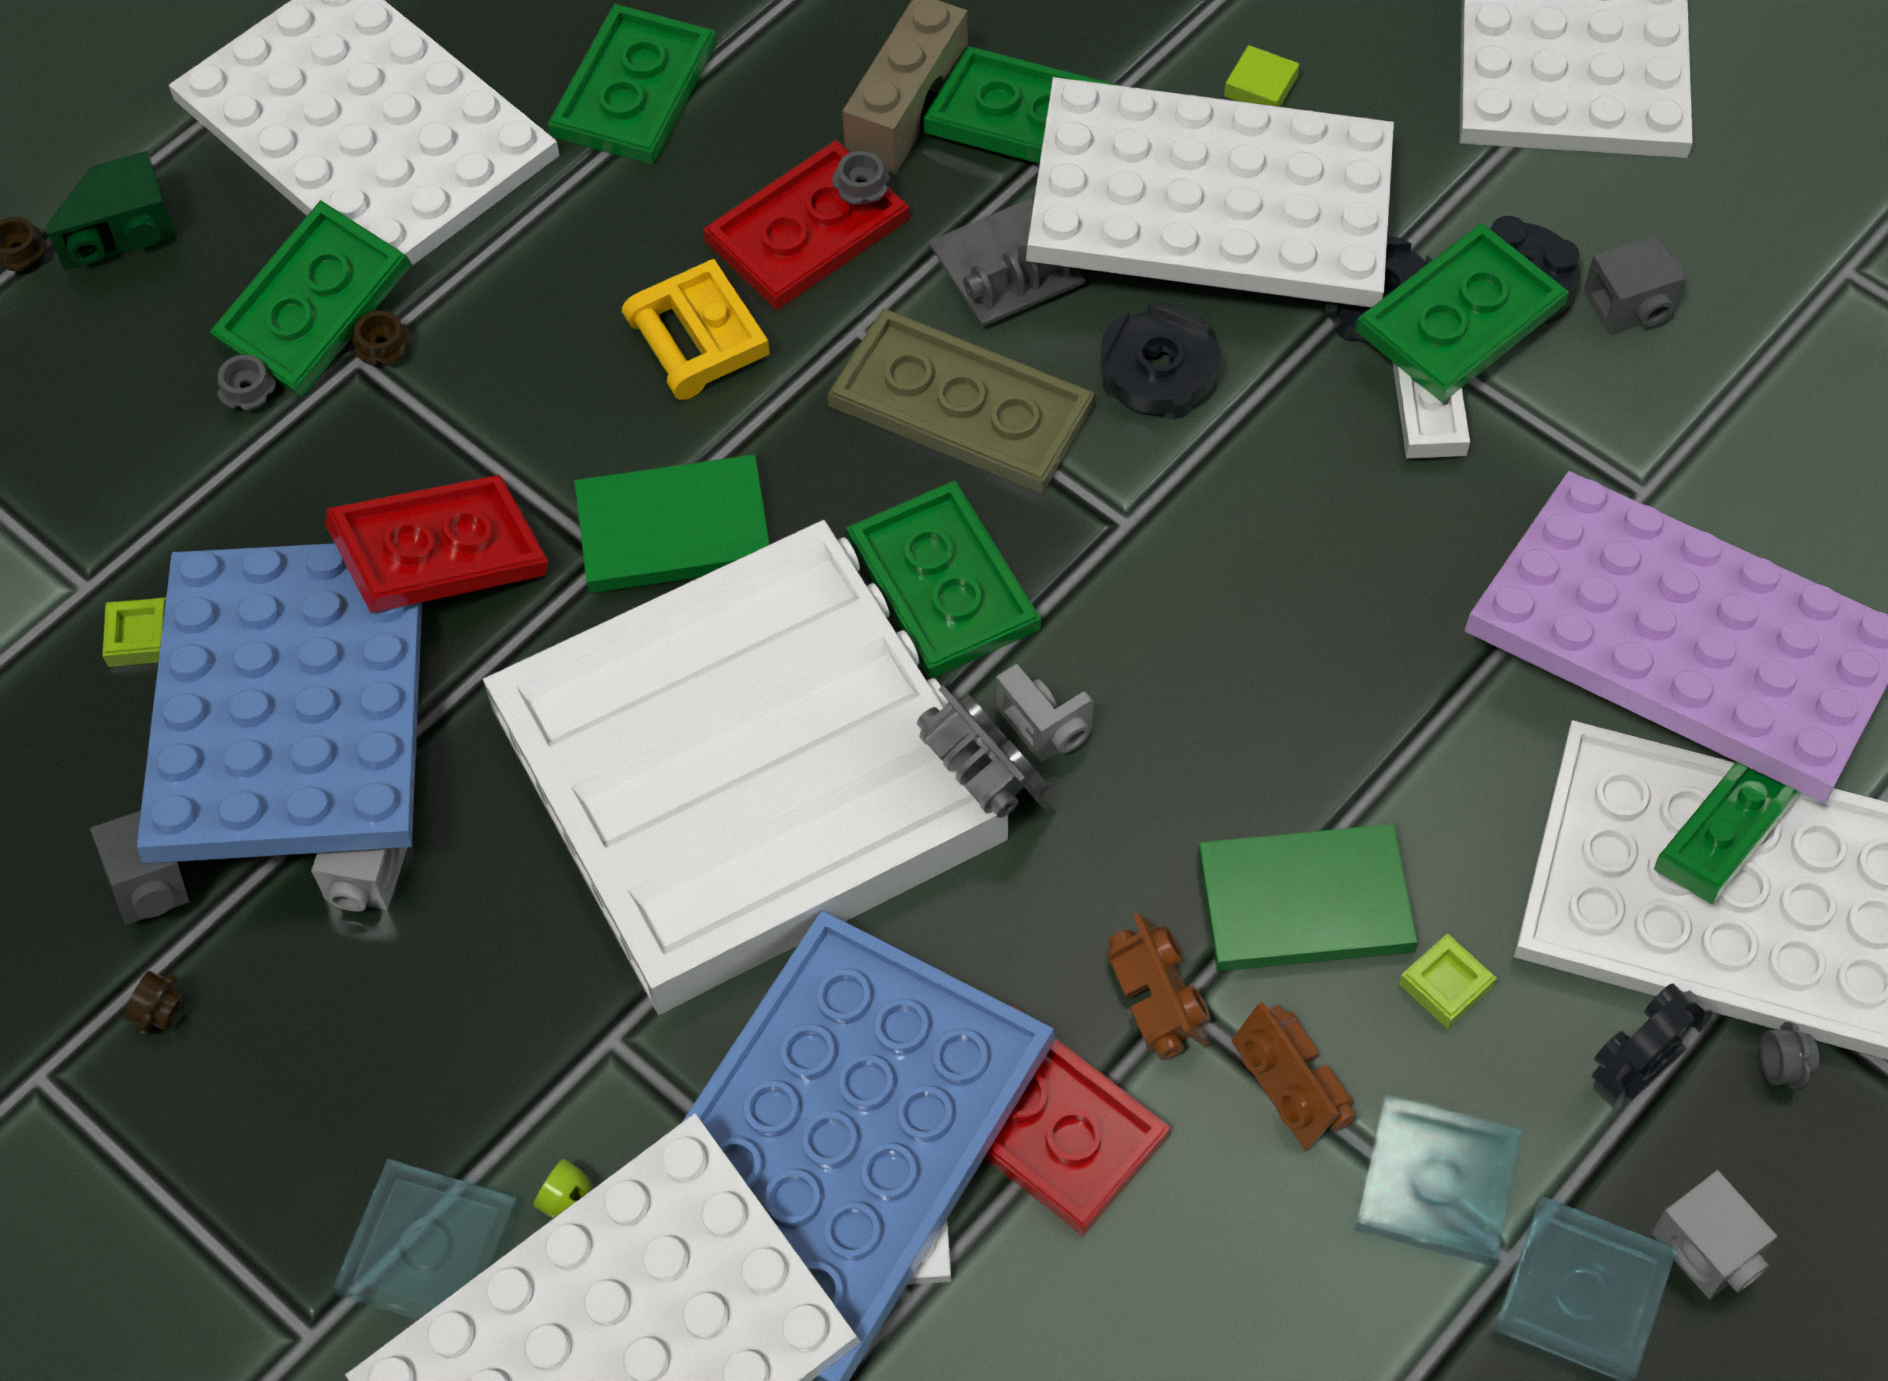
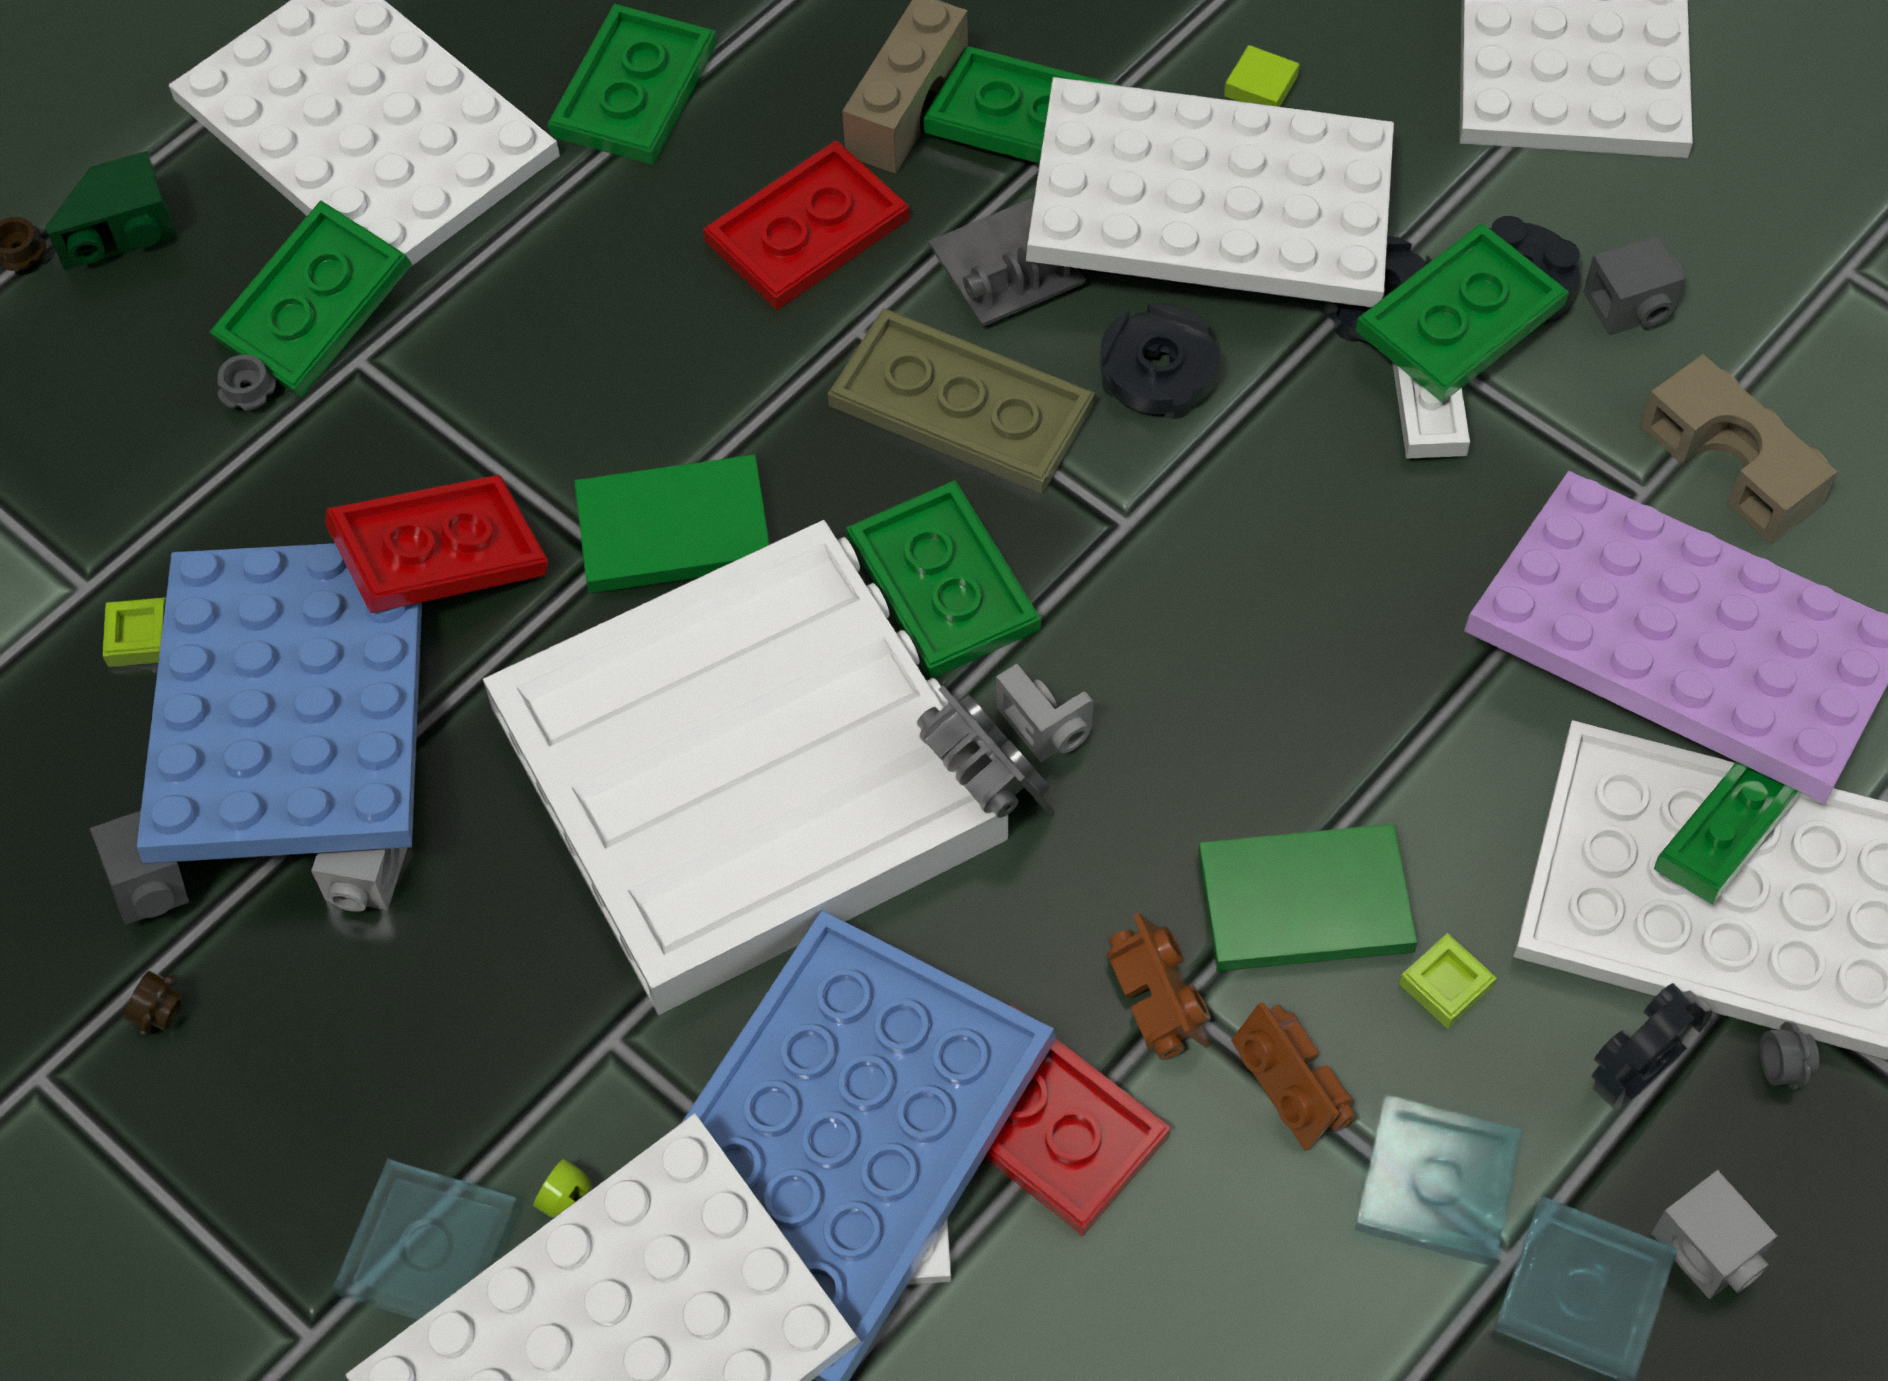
dark brown plate [352,310,411,365] -> none
yellow plate [622,259,770,400] -> none
dark grey plate [833,151,890,205] -> none
none -> dark tan arch [1640,354,1838,545]

